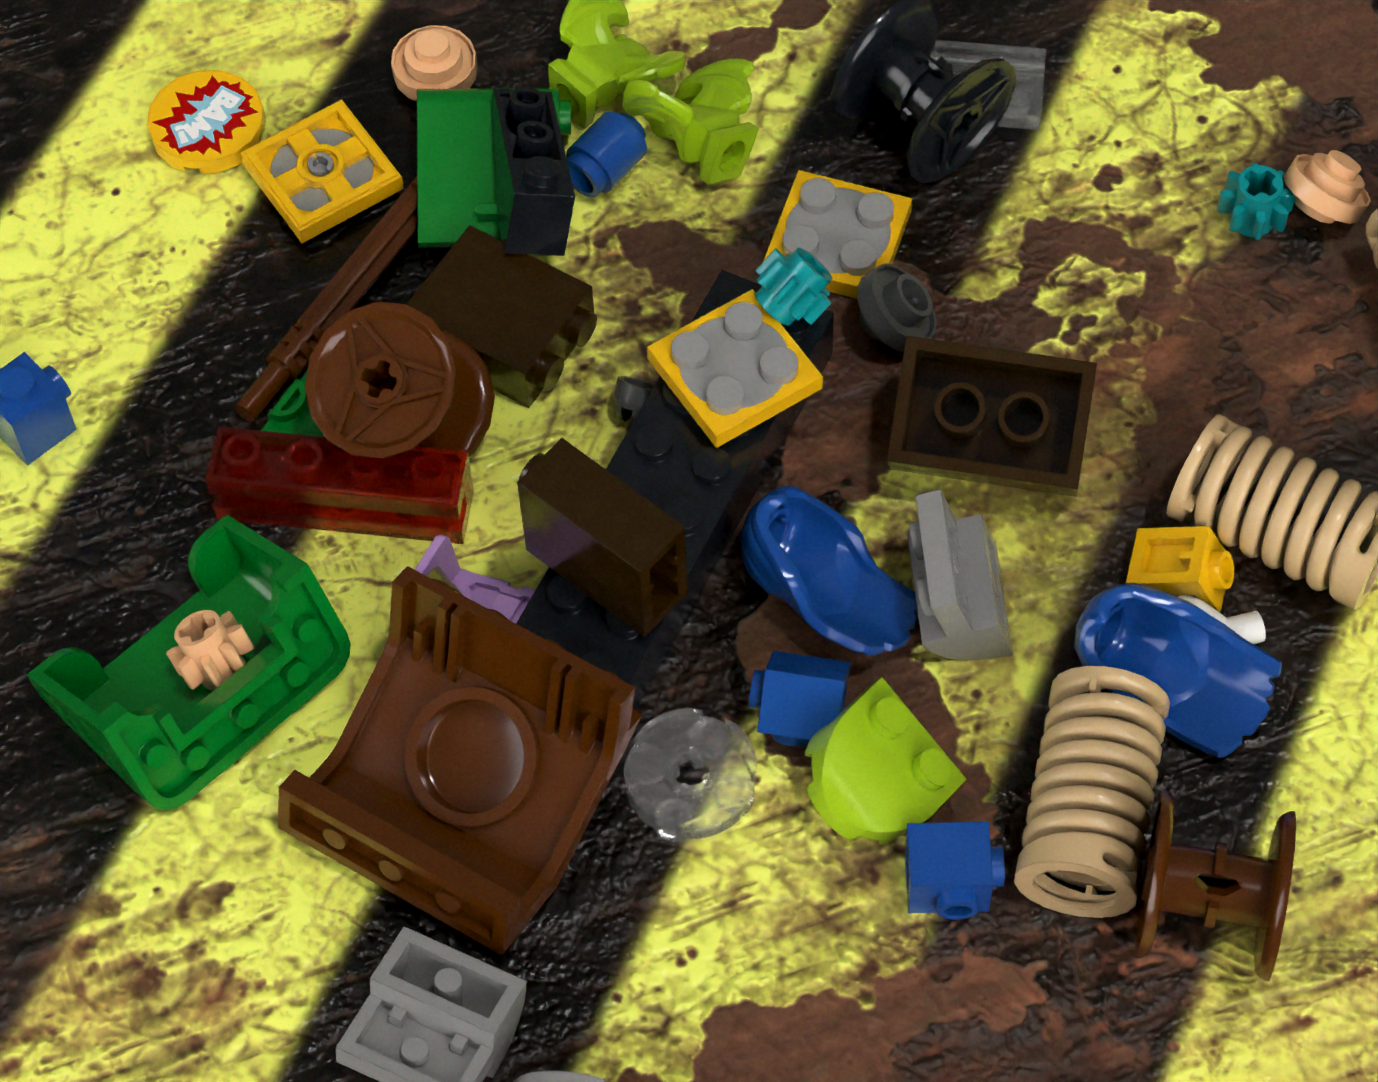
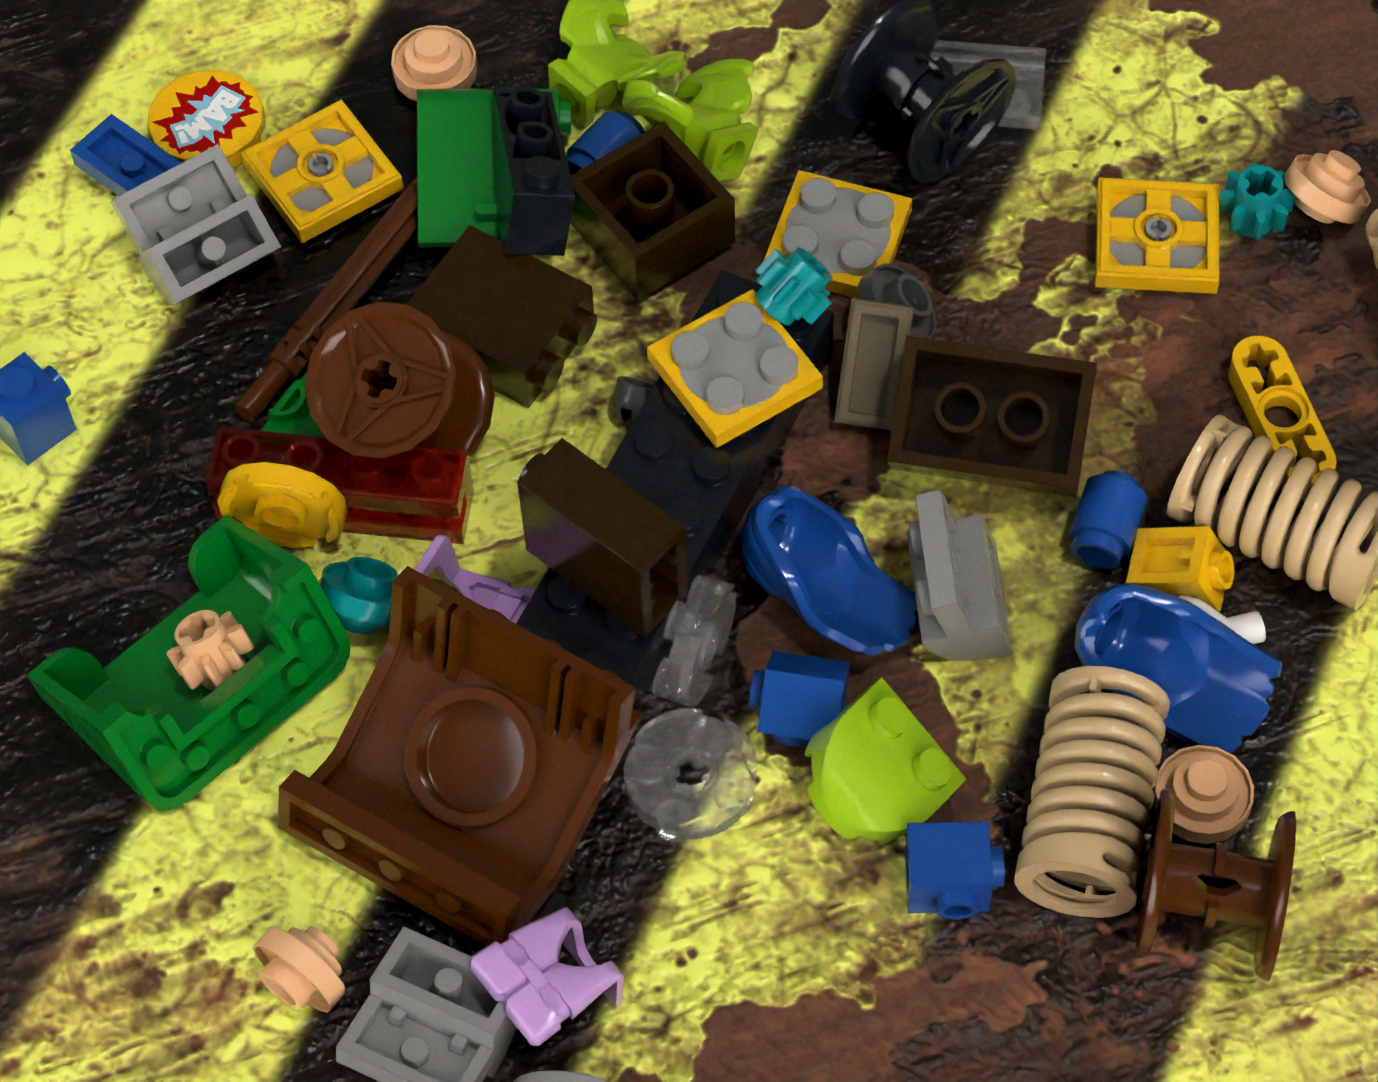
none -> blue plate [70,114,181,196]
none -> light grey brick [110,144,281,305]
none -> yellow tile [217,462,348,549]
none -> light nougat plate [252,926,346,1013]
none -> teal plate [319,557,398,635]
none -> lavender piece [471,907,624,1046]
none -> dark brown brick [570,121,735,300]
none -> clear plate [652,574,737,709]
none -> dark tan tile [834,297,915,431]
none -> blue brick [1069,470,1148,570]
none -> yellow piece [1095,177,1219,294]
none -> light nougat plate [1153,745,1254,844]
none -> yellow beam [1228,336,1337,500]

